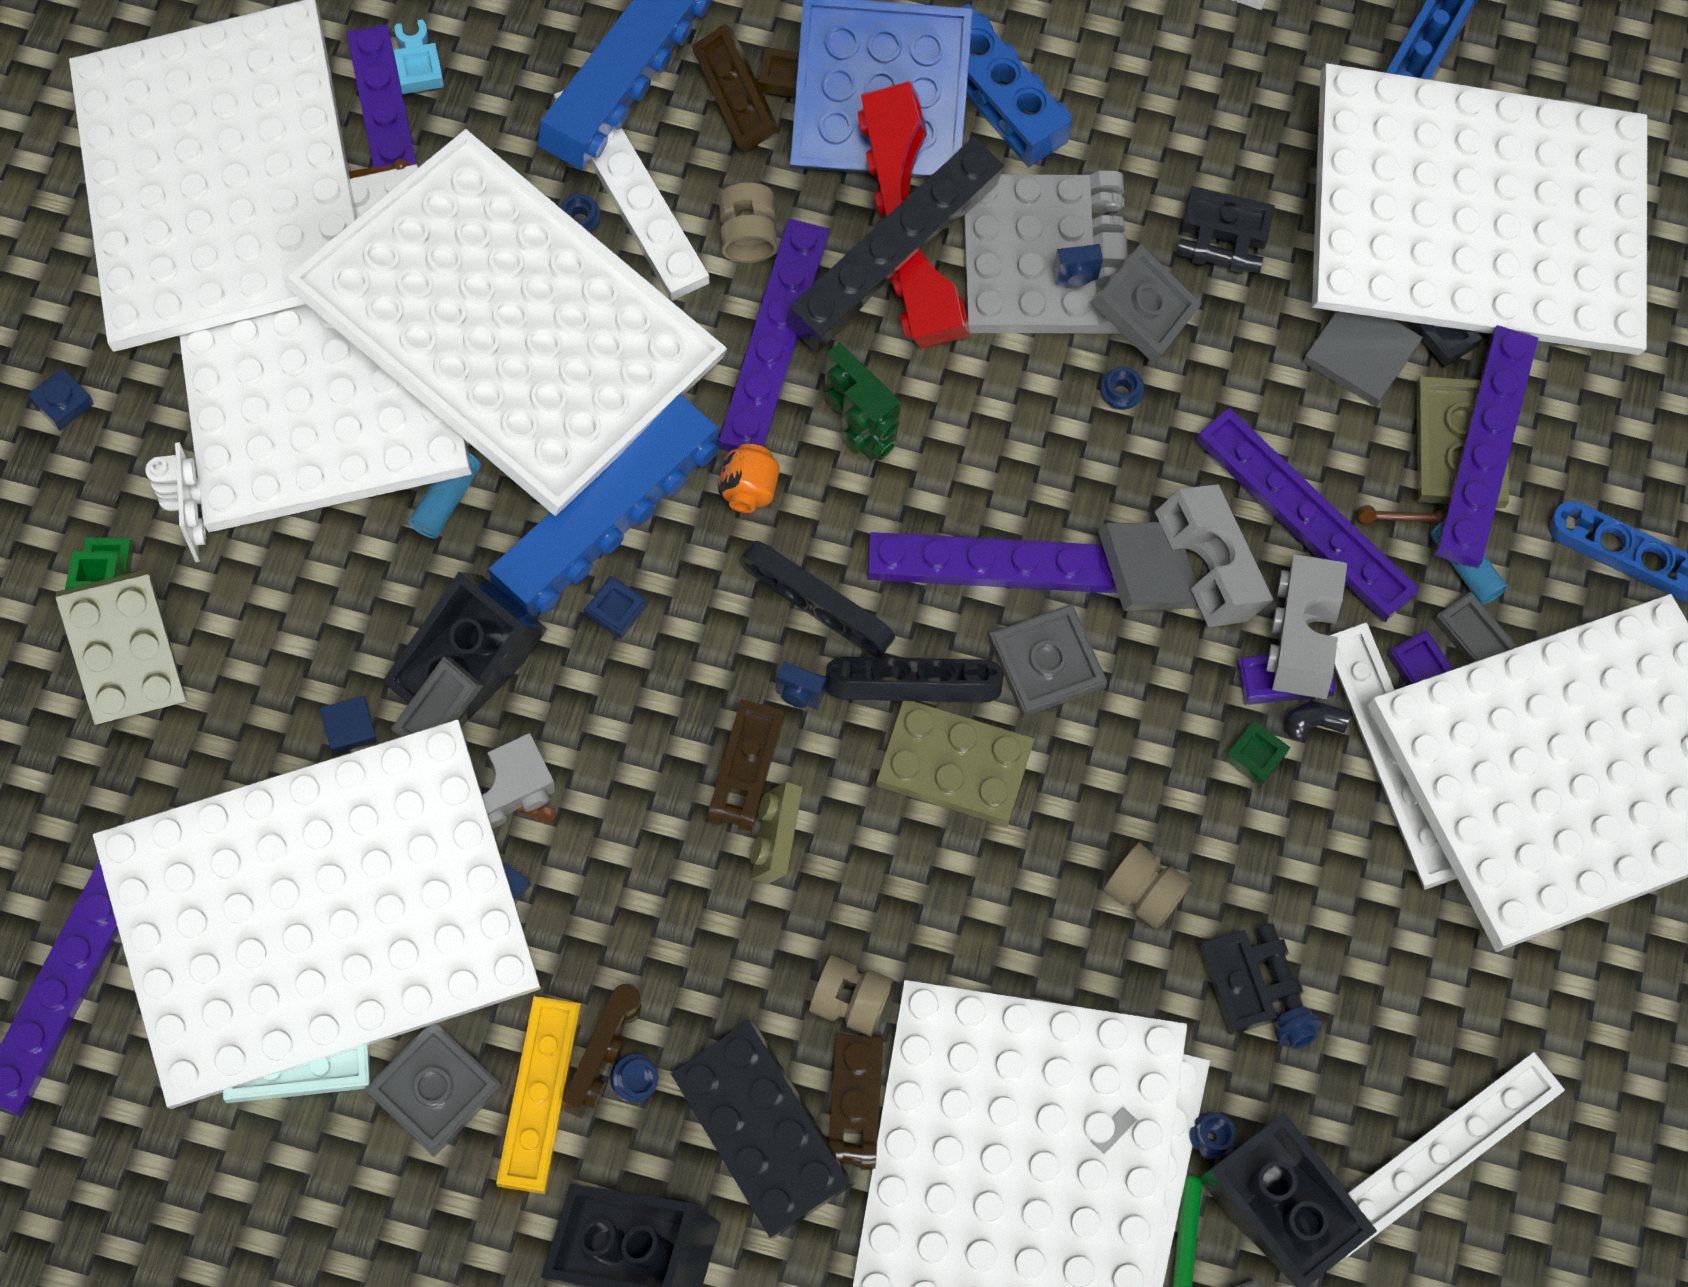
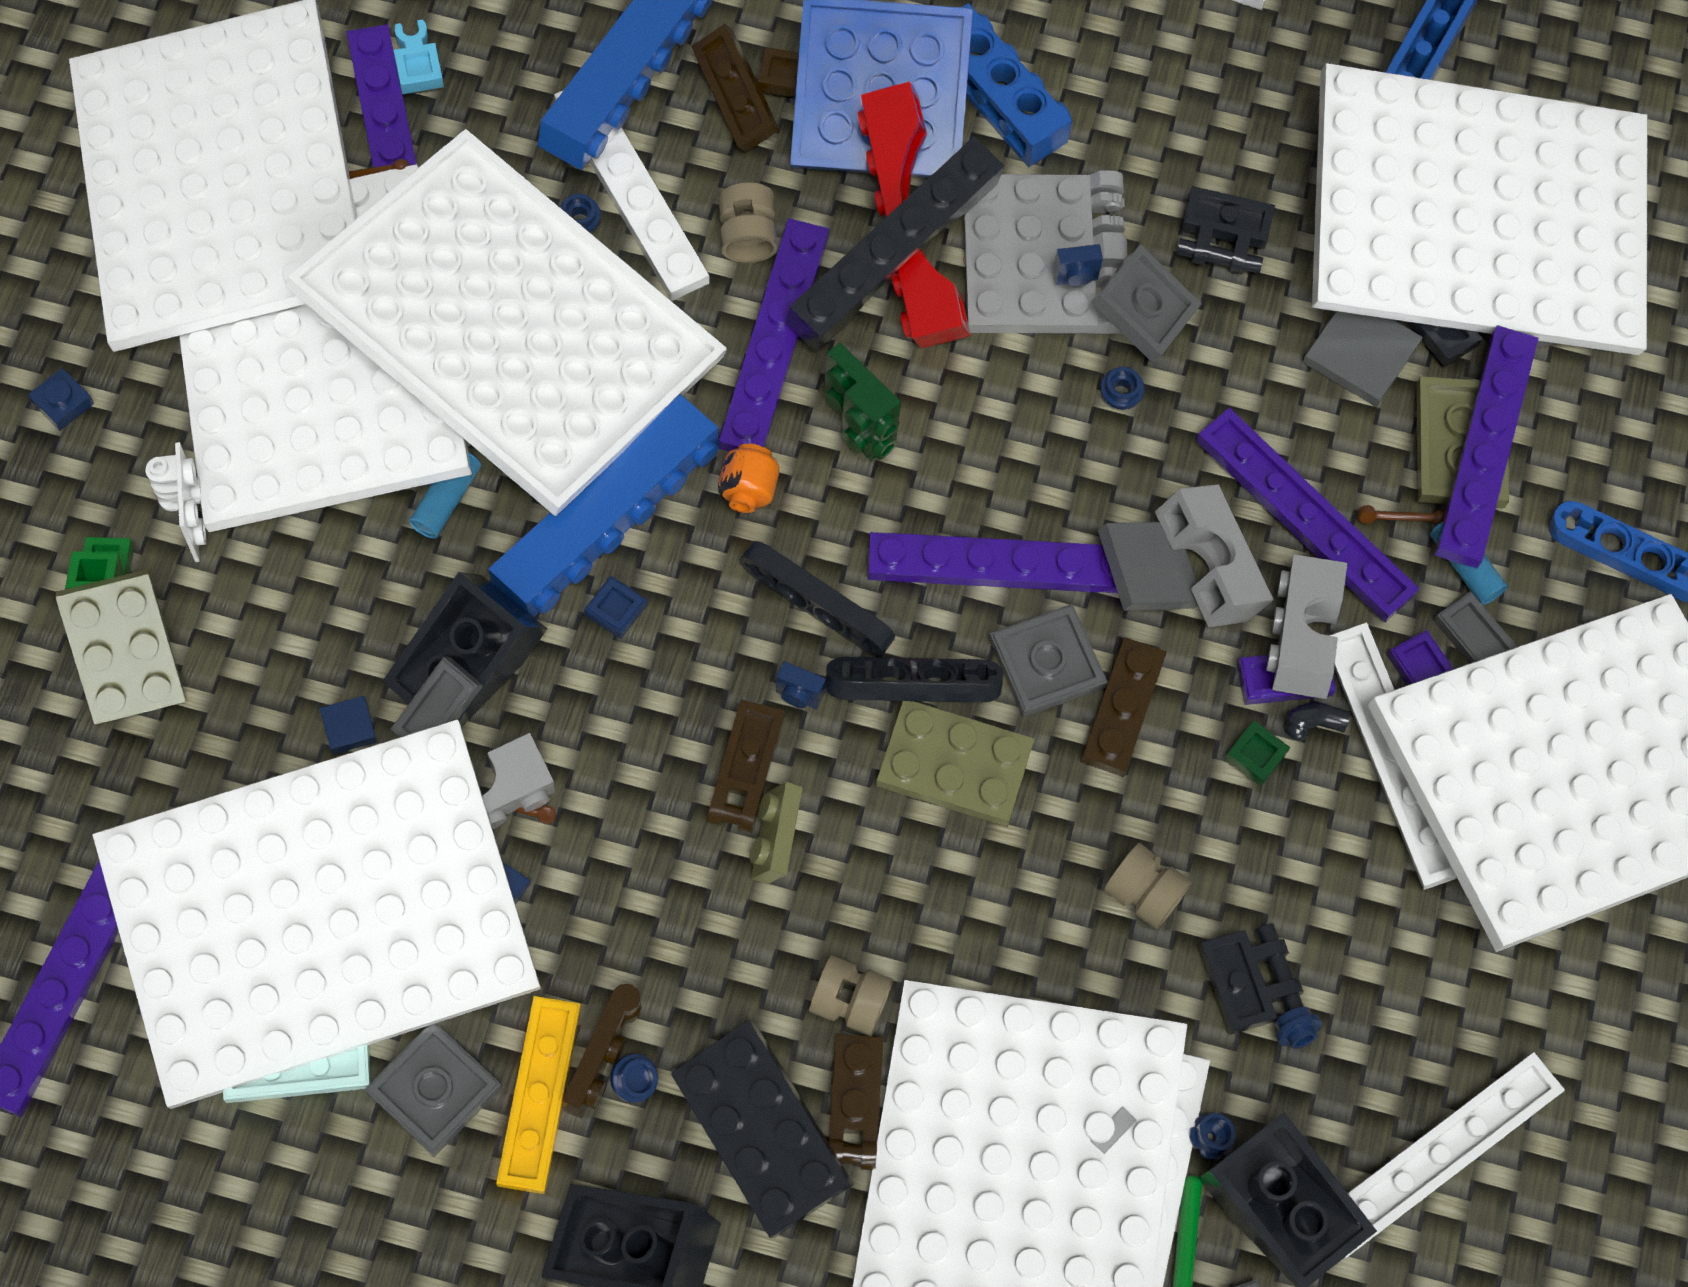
none -> dark brown plate [1081,637,1167,777]

